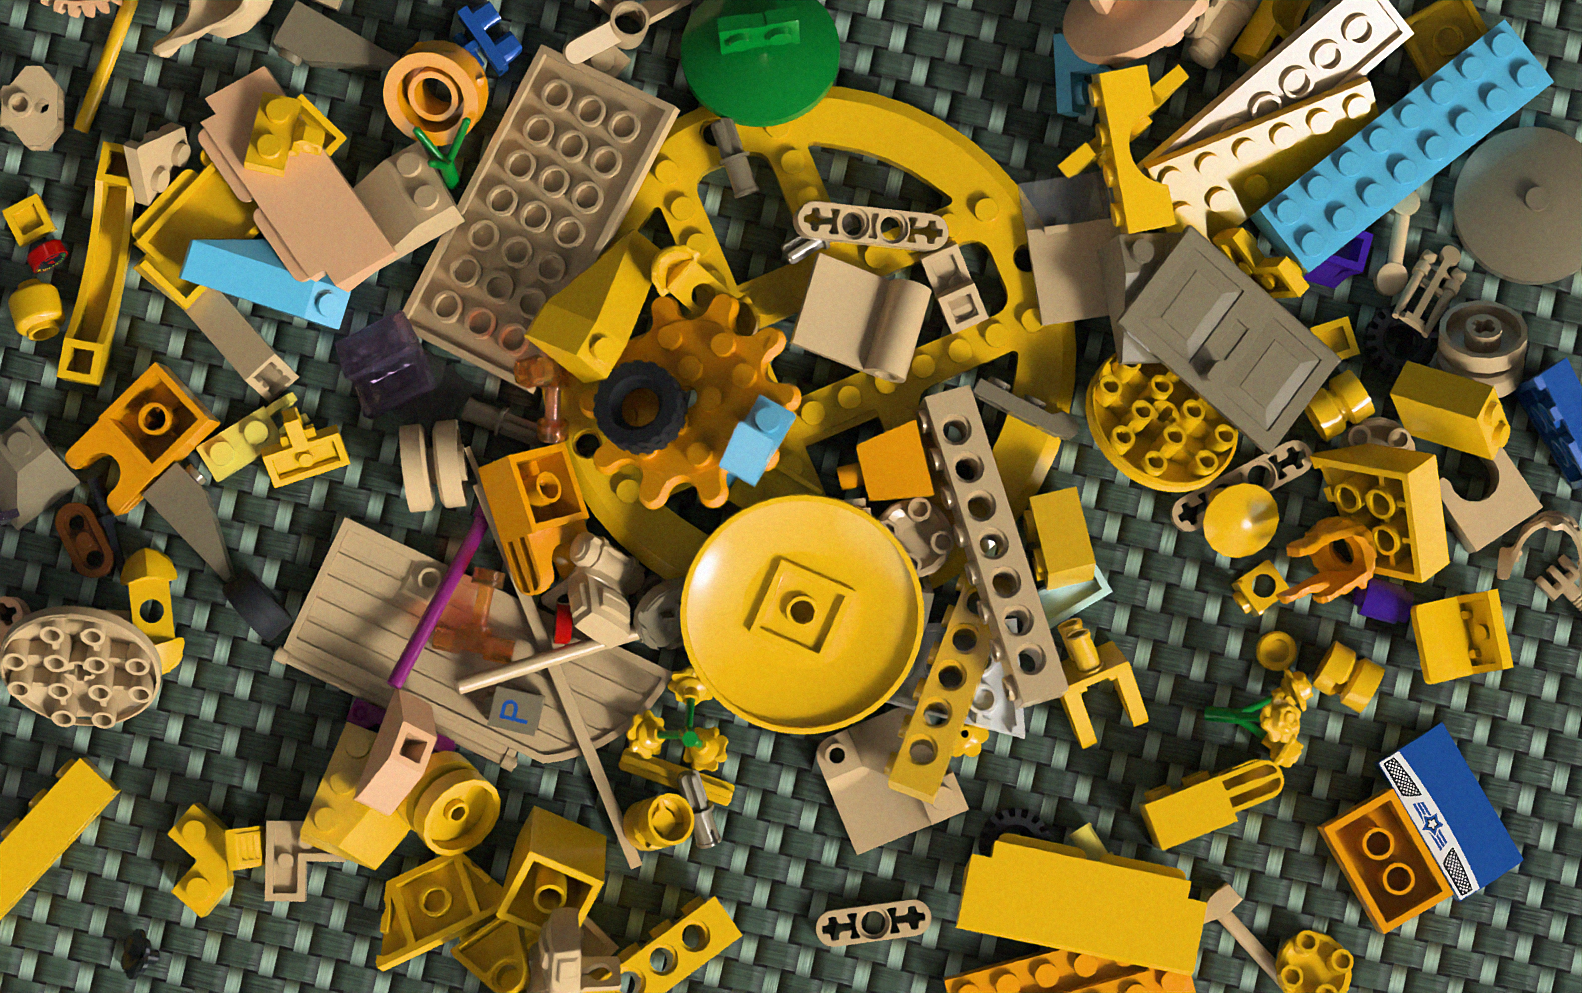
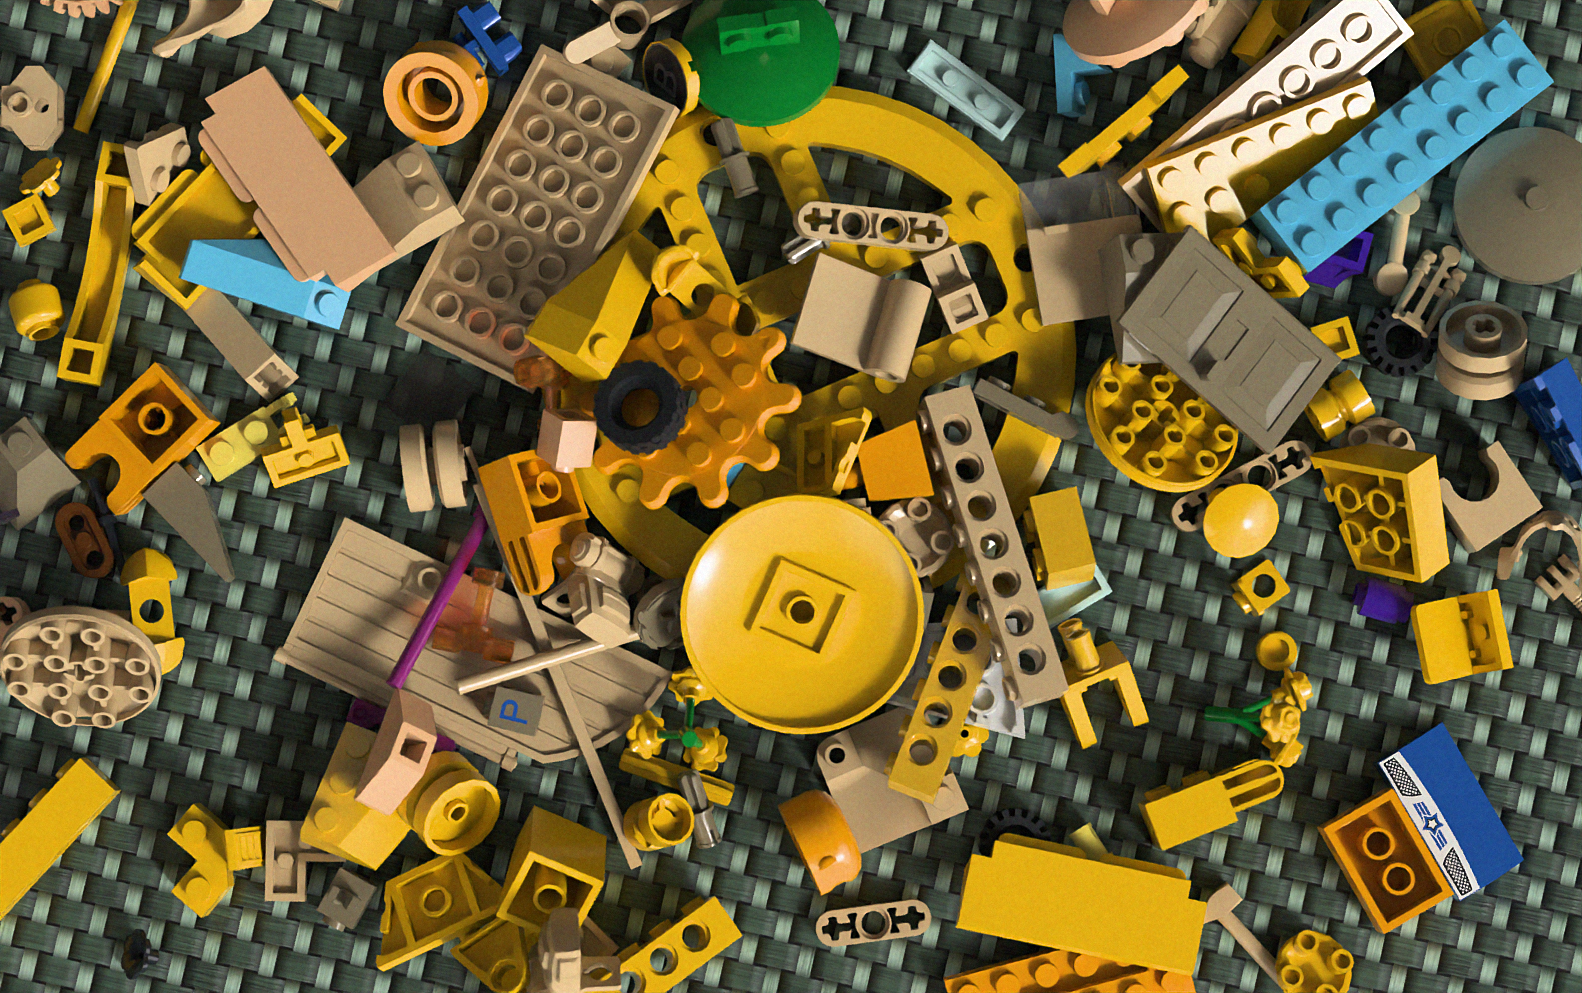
red tile [26,239,68,274] -> none
black tyre [222,568,293,642] -> none
yellow hinge [244,91,325,177] -> none
dark tan slope [273,0,400,71] -> none
clear purple slope [334,310,437,420] -> none
green plant [413,117,471,189] -> none
dark tan axle [461,397,542,445] -> none
red tile [553,604,573,645] -> none
medium azure slope [719,394,796,487] -> none
yellow arch [1088,64,1176,234] -> none
light orange piece [1276,516,1377,604] -> none
yellow wheel [1311,641,1385,713] -> none
yellow brick [1390,361,1510,460] -> none
none -> yellow plant [19,157,62,197]
none -> dark tan brick [317,866,379,932]
none -> light nougat brick [536,409,597,473]
none -> tile [643,38,700,117]
none -> light orange piece [778,789,862,896]
none -> yellow wing [797,407,872,497]
none -> light aqua tile [906,39,1026,143]

